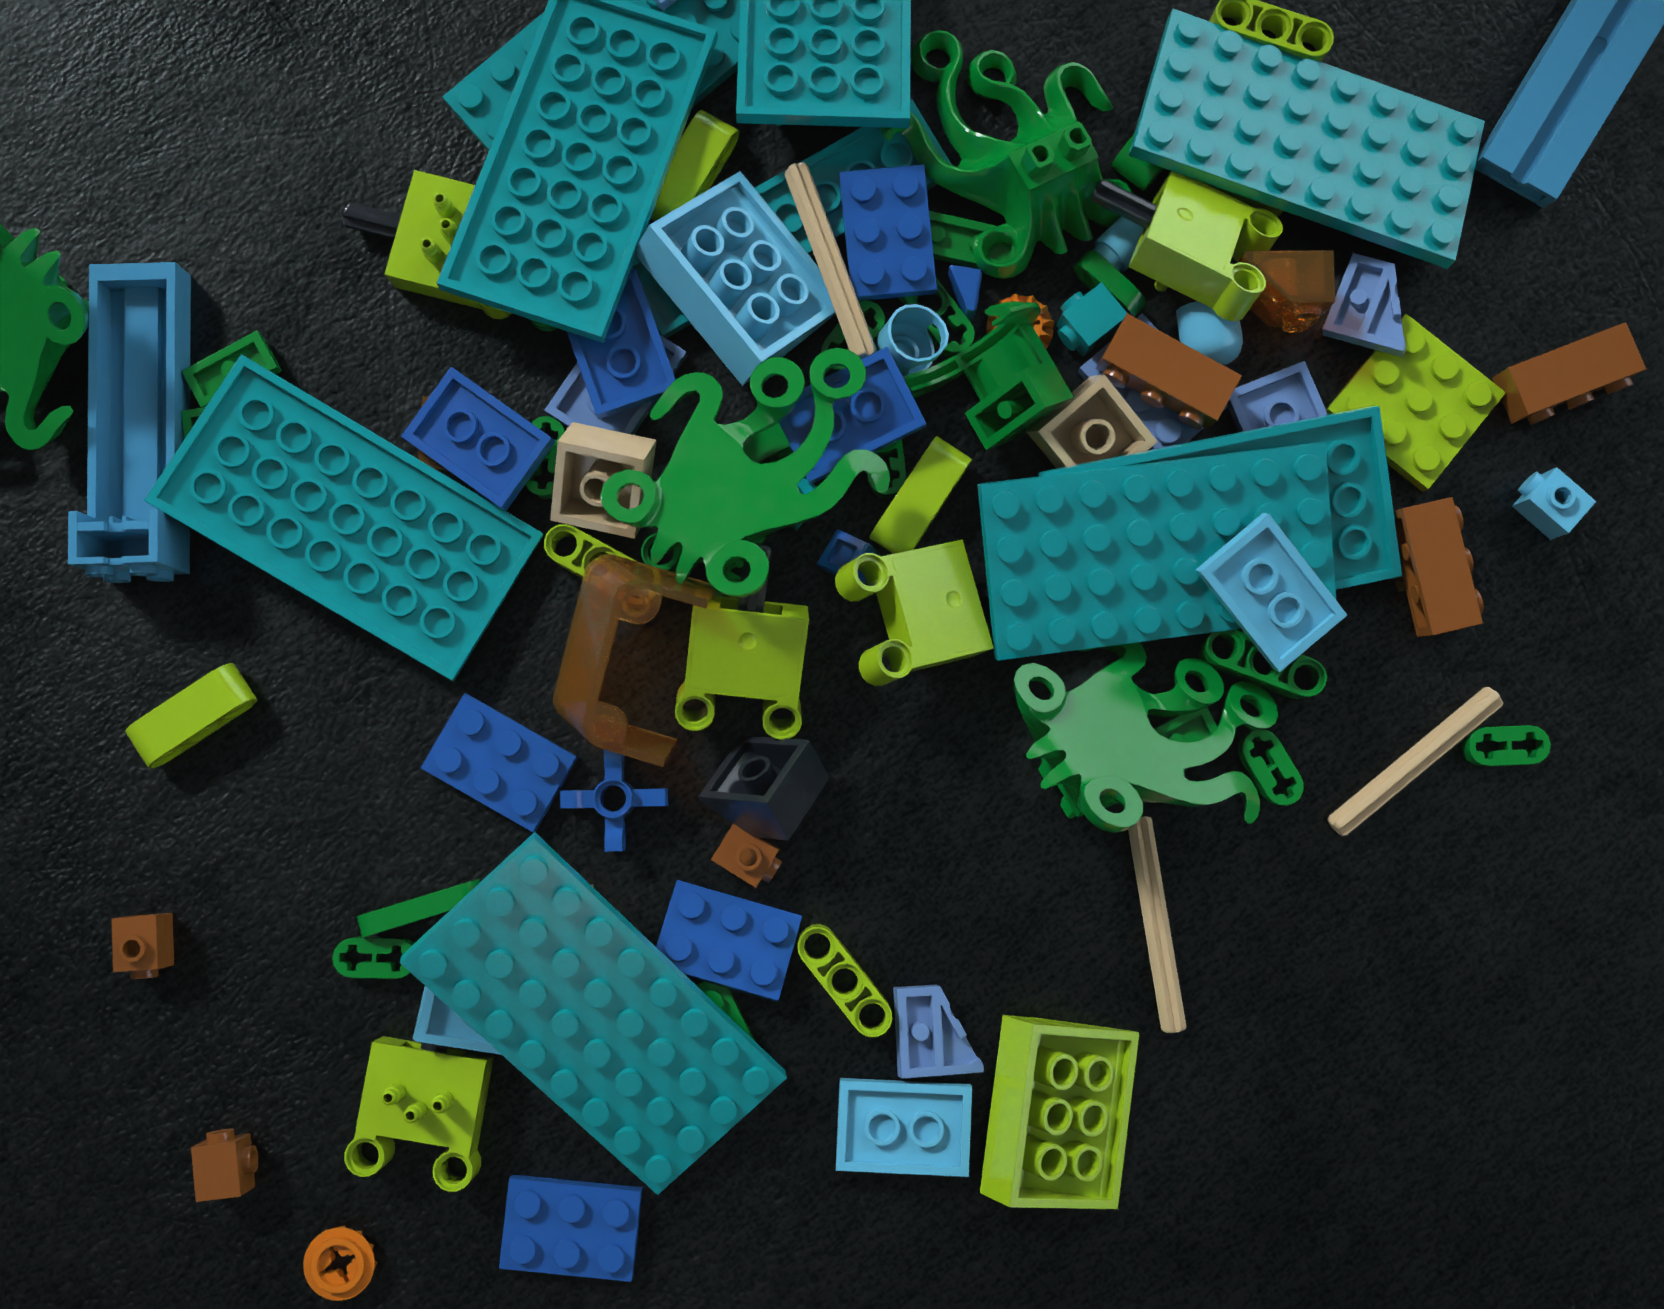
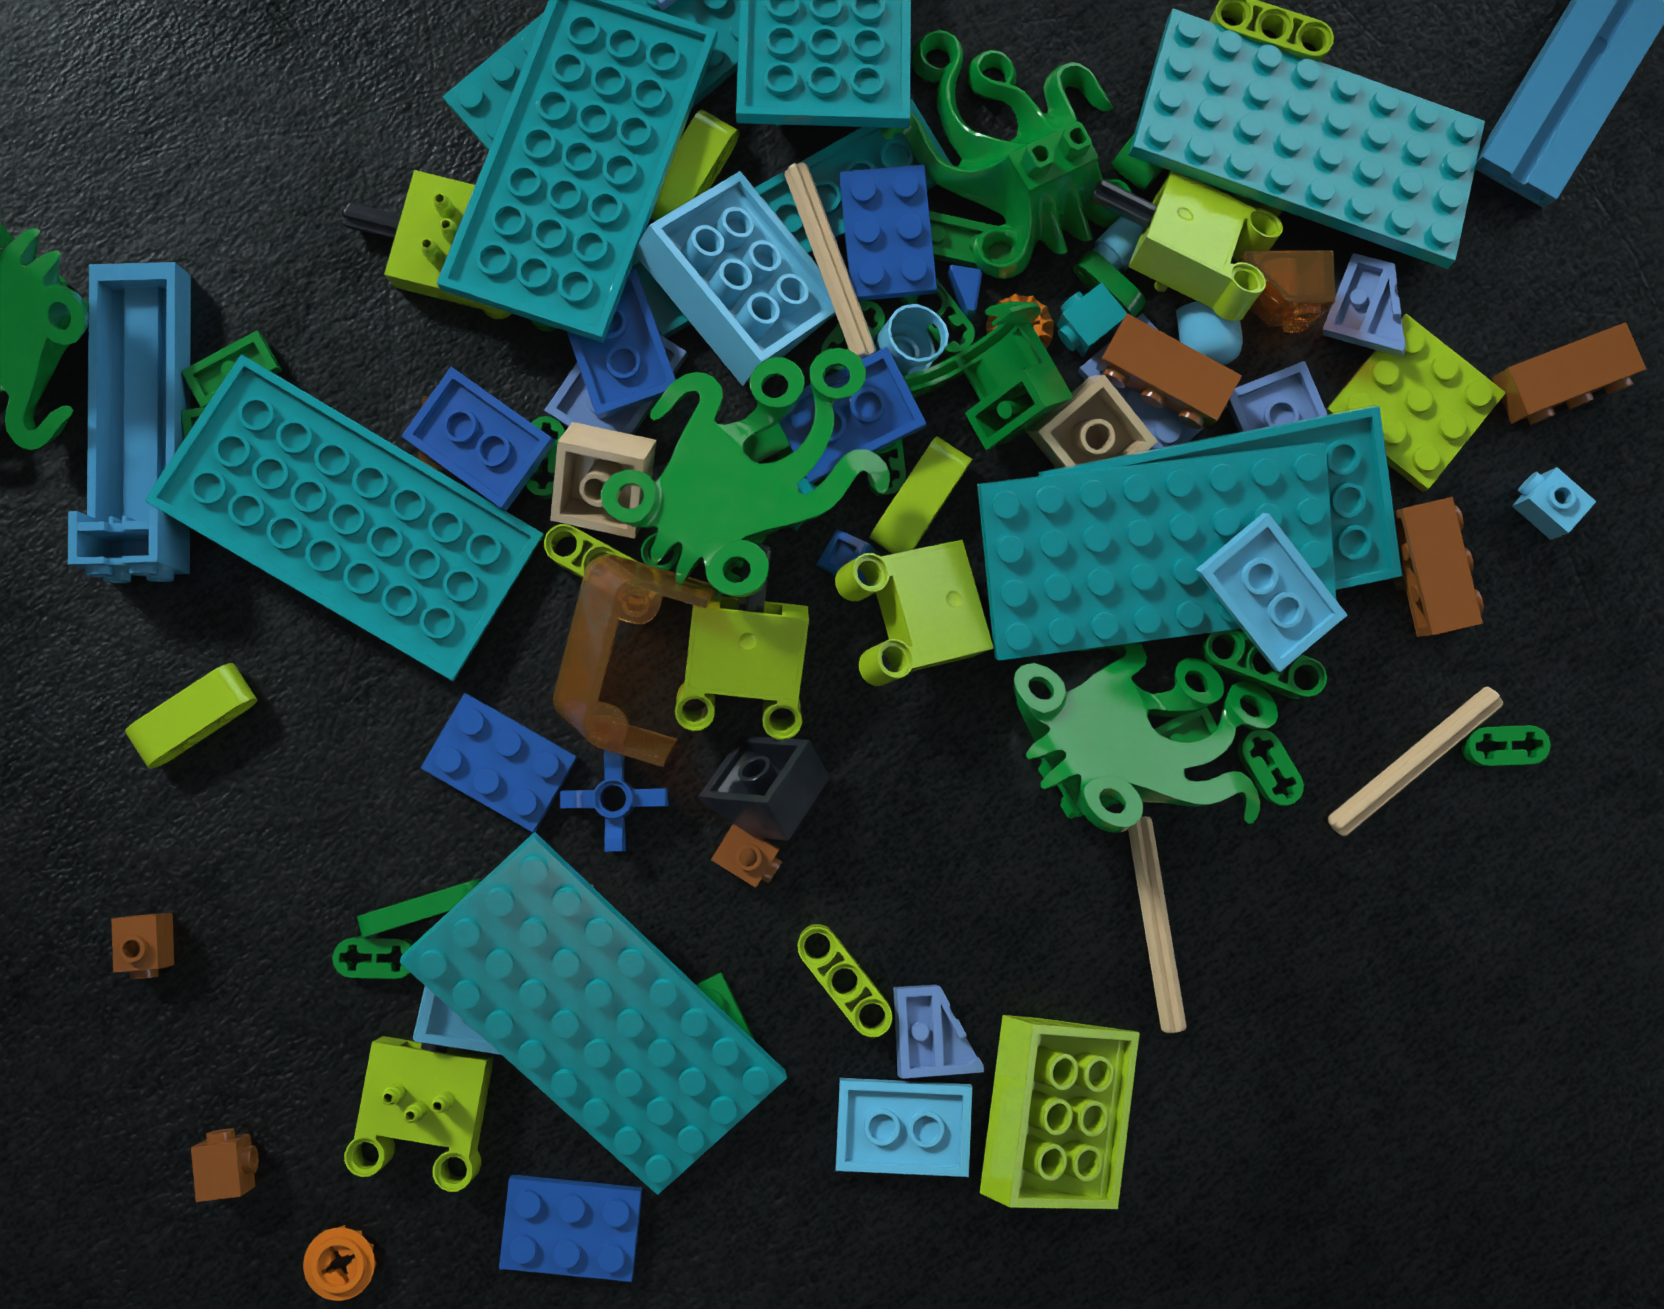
blue plate [656,880,802,1003] -> none

